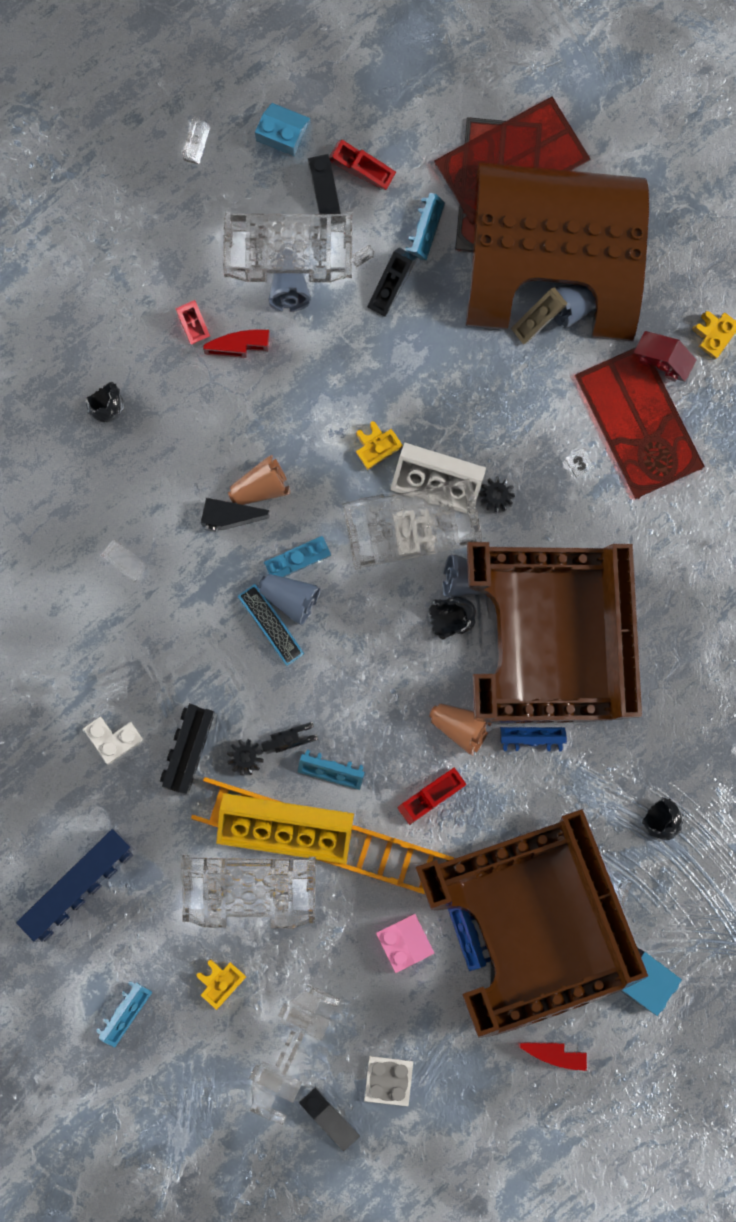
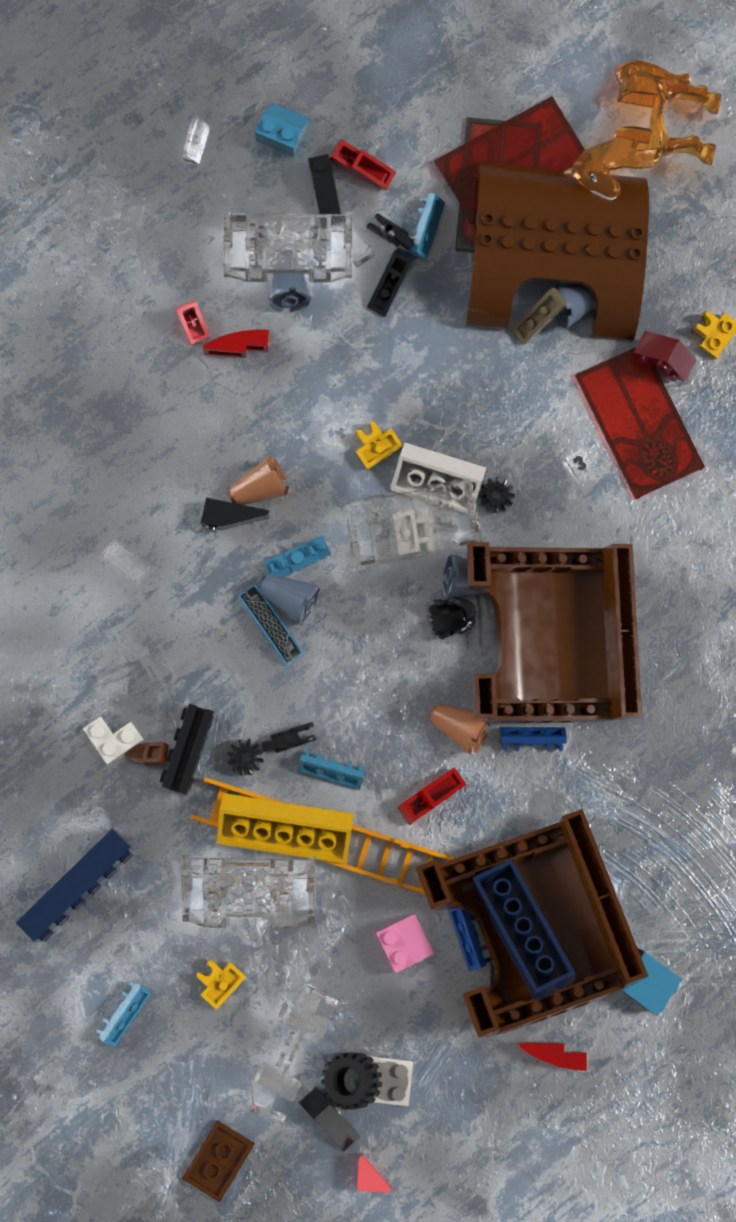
black hair [85,382,124,422] -> none
black hair [642,797,684,840] -> none
none -> reddish brown plate [125,742,168,766]
none -> reddish brown tile [182,1120,255,1202]
none -> black tyre [321,1052,382,1110]
none -> coral slope [357,1154,392,1193]
none -> black hinge [366,213,414,250]
none -> dark blue brick [472,859,576,1001]
none -> clear orange animal [563,60,721,200]

